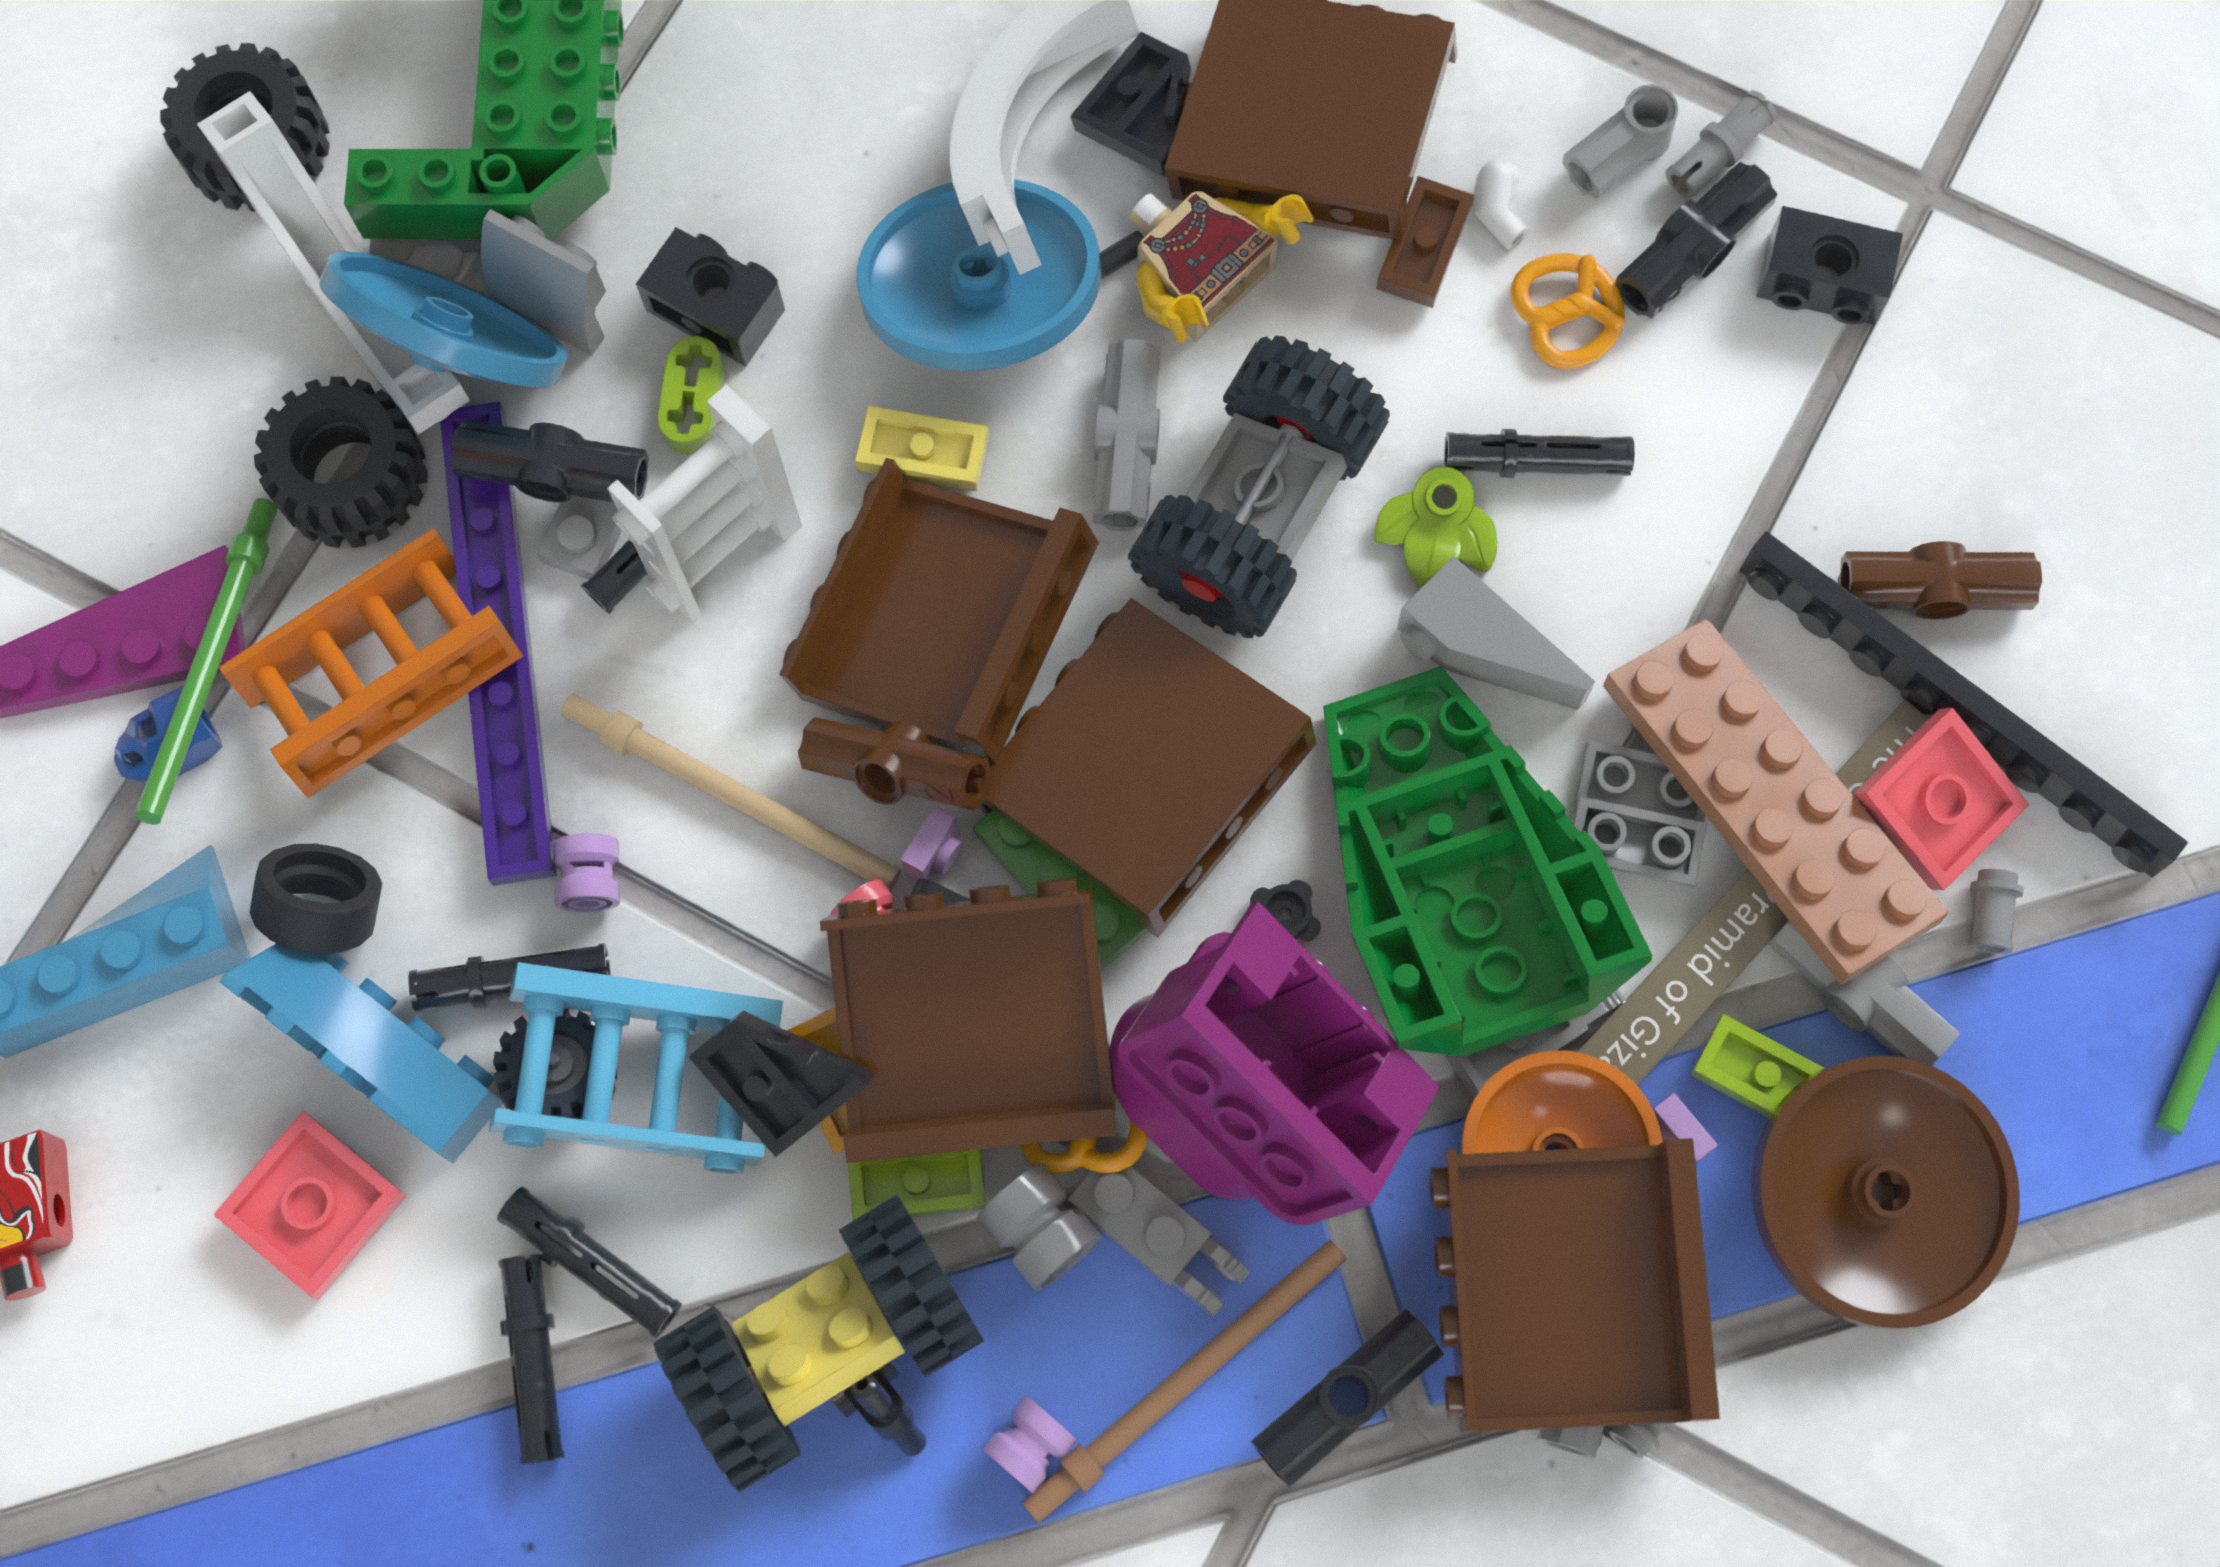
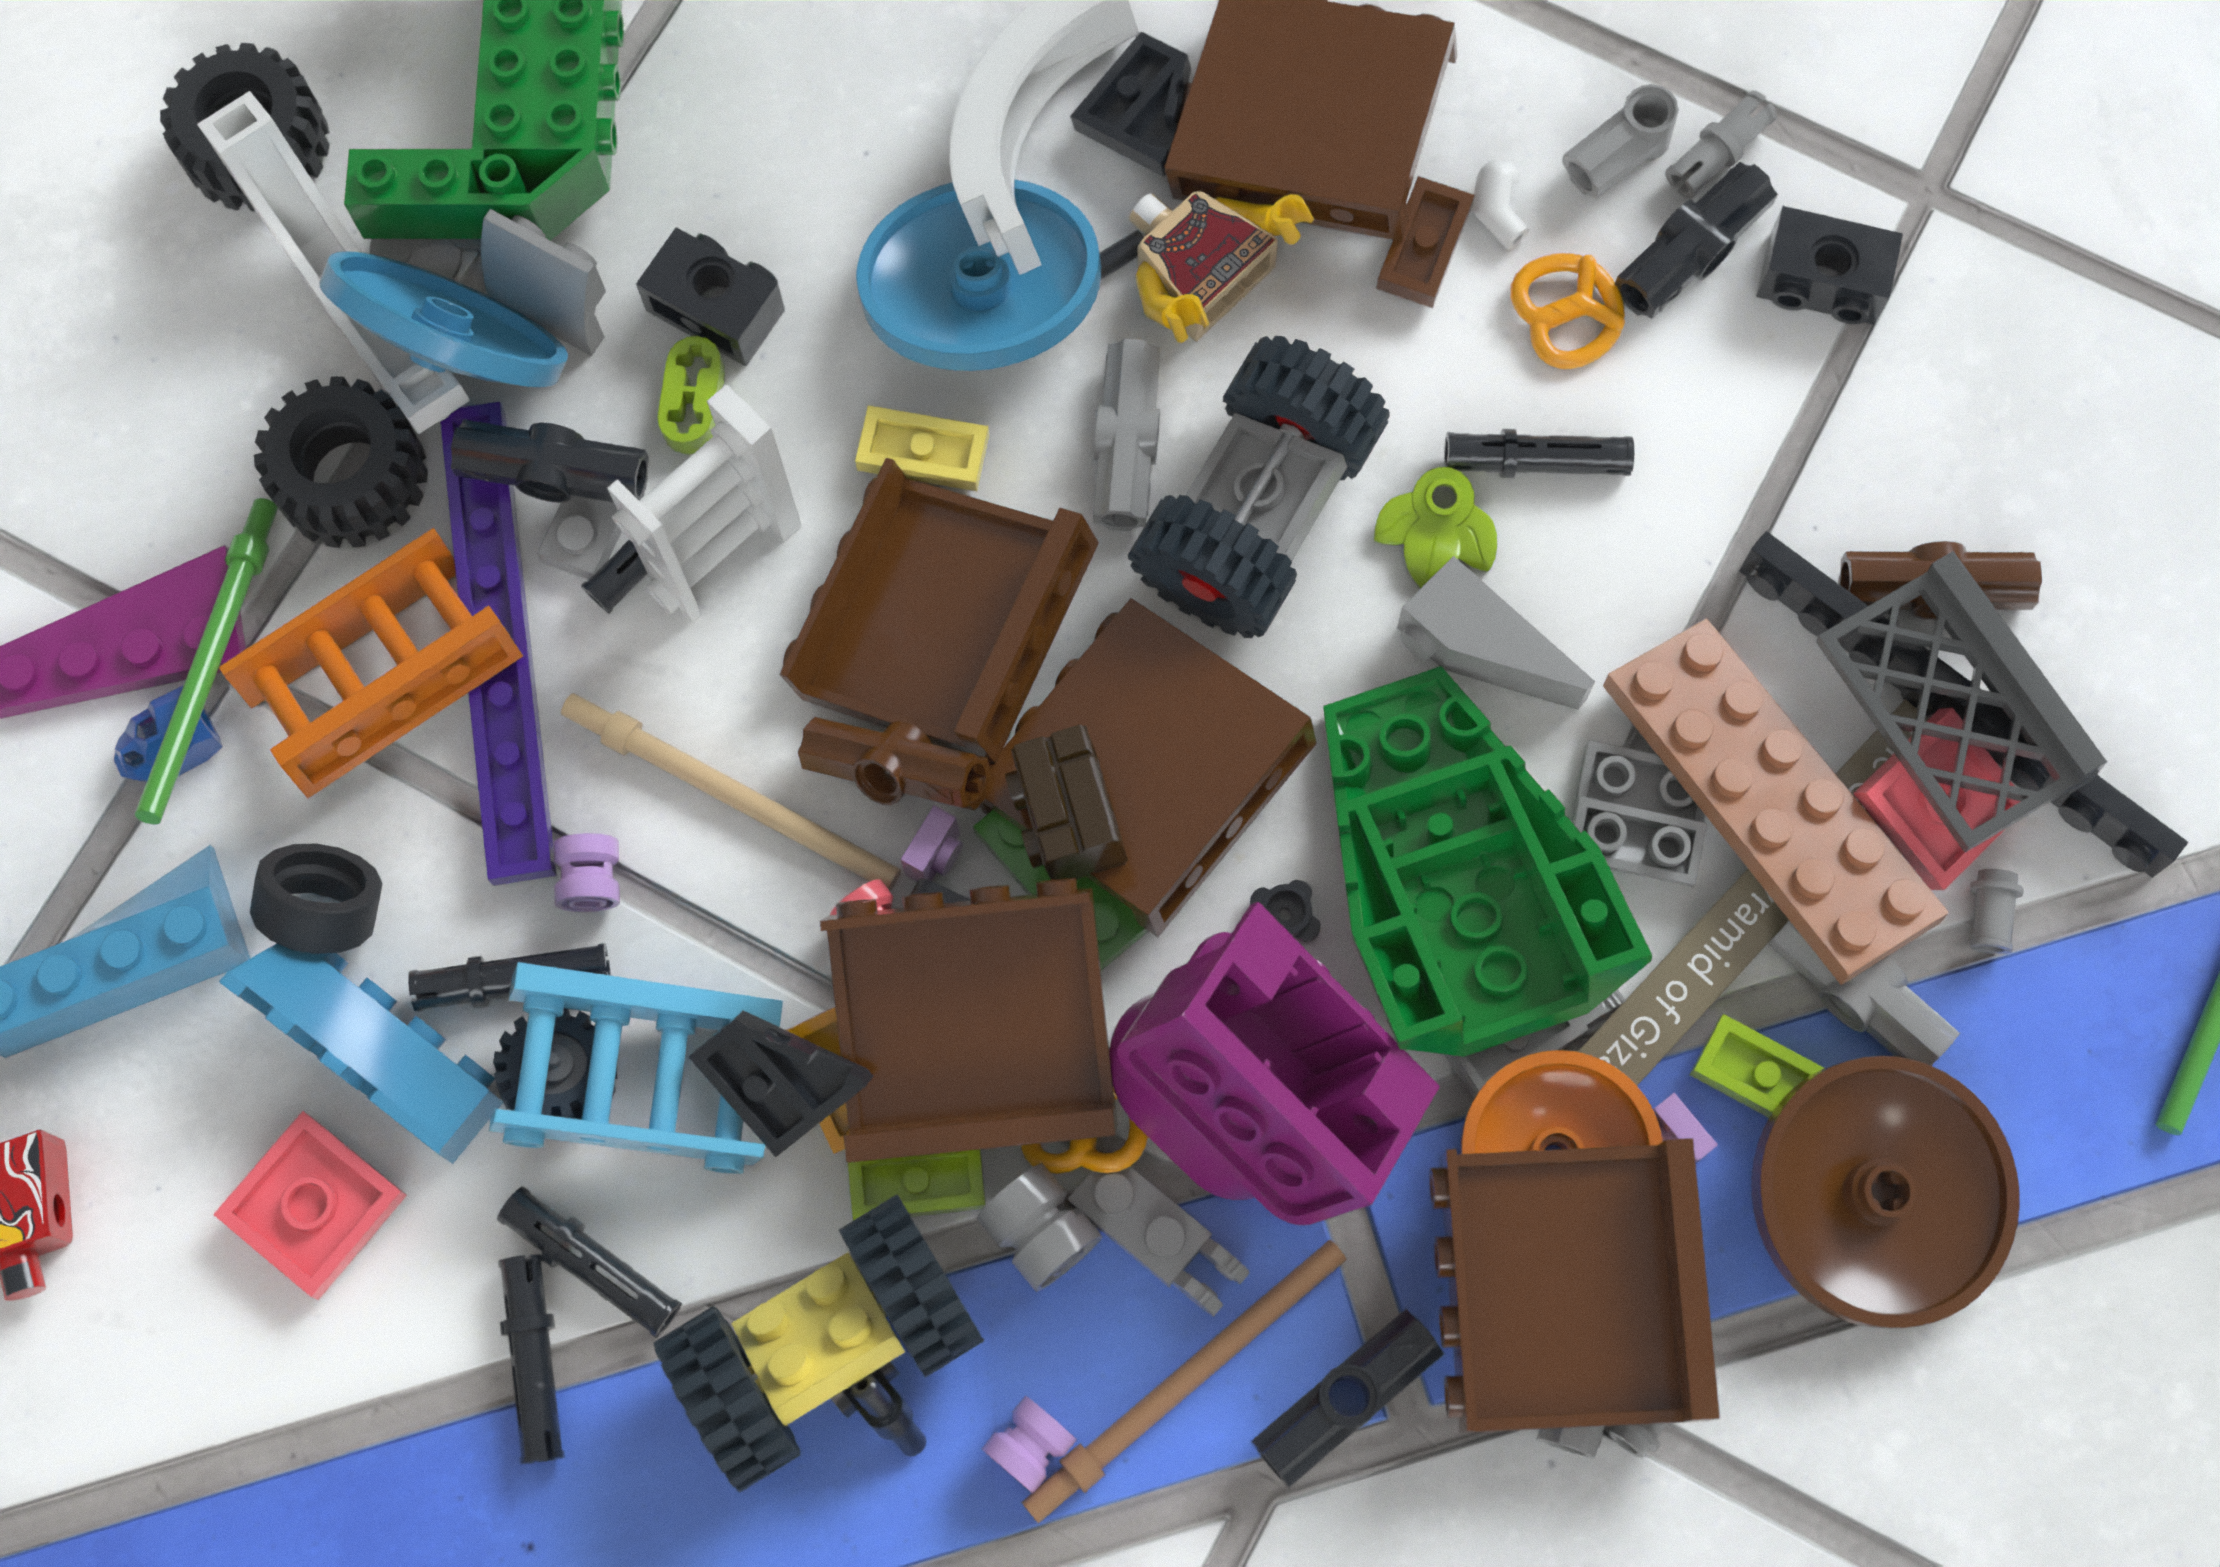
none -> dark brown brick [1005,724,1128,880]
none -> dark grey fence [1816,551,2107,853]

